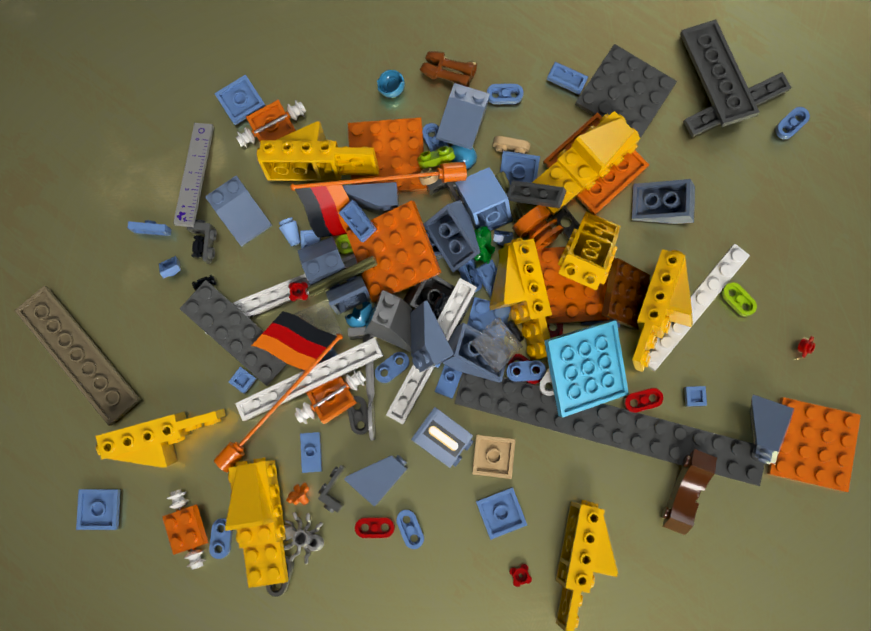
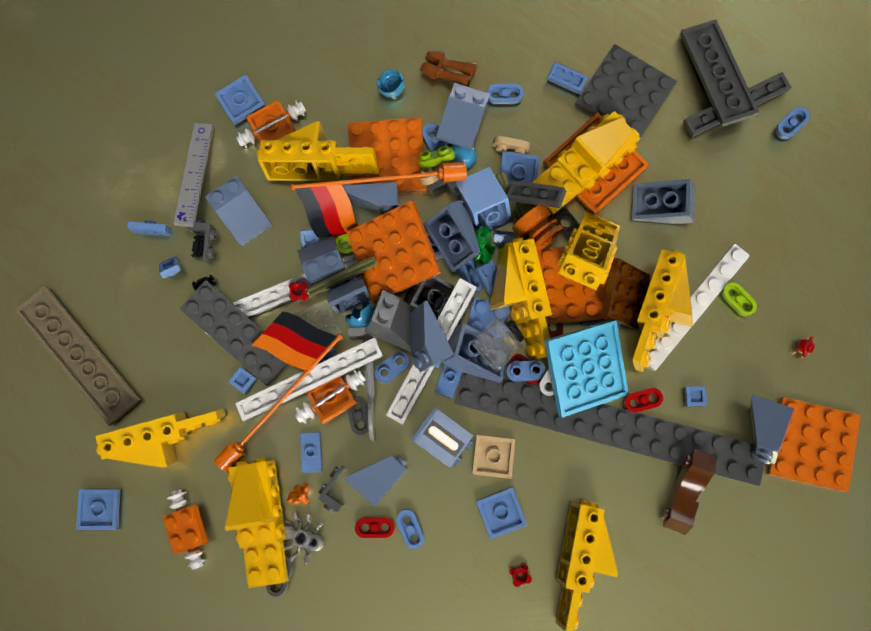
medium blue plate [209,518,233,559] -> none
light blue cone [279,217,301,247] -> none
medium blue plate [339,200,377,242] -> none

